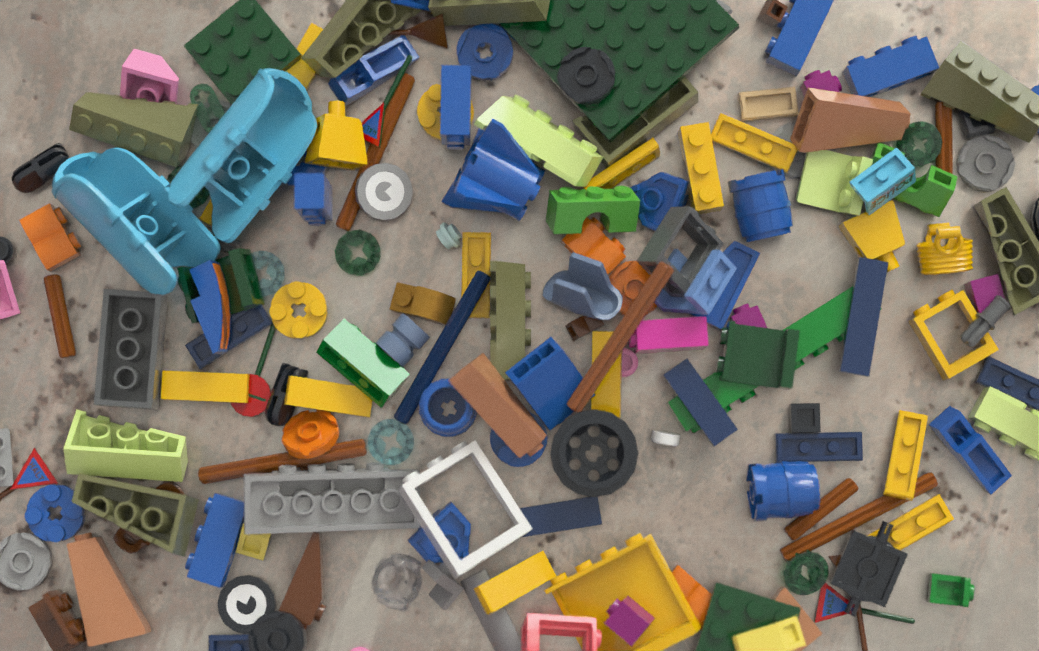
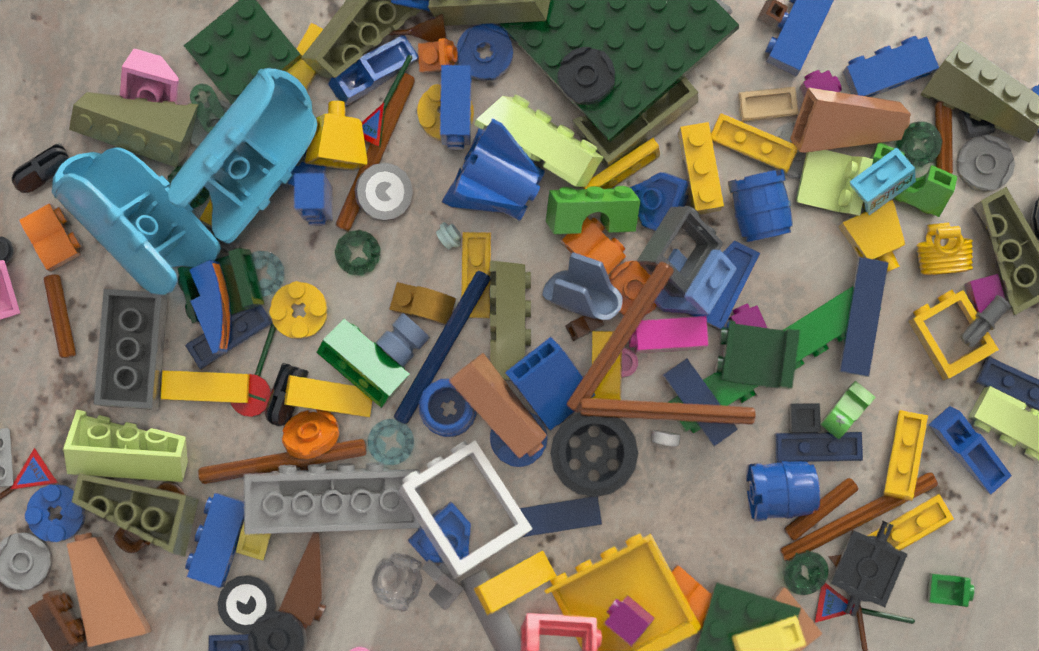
none -> orange bracket [418,38,458,73]
none -> dark orange axle [580,398,756,425]
none -> bright green leg [820,380,876,440]

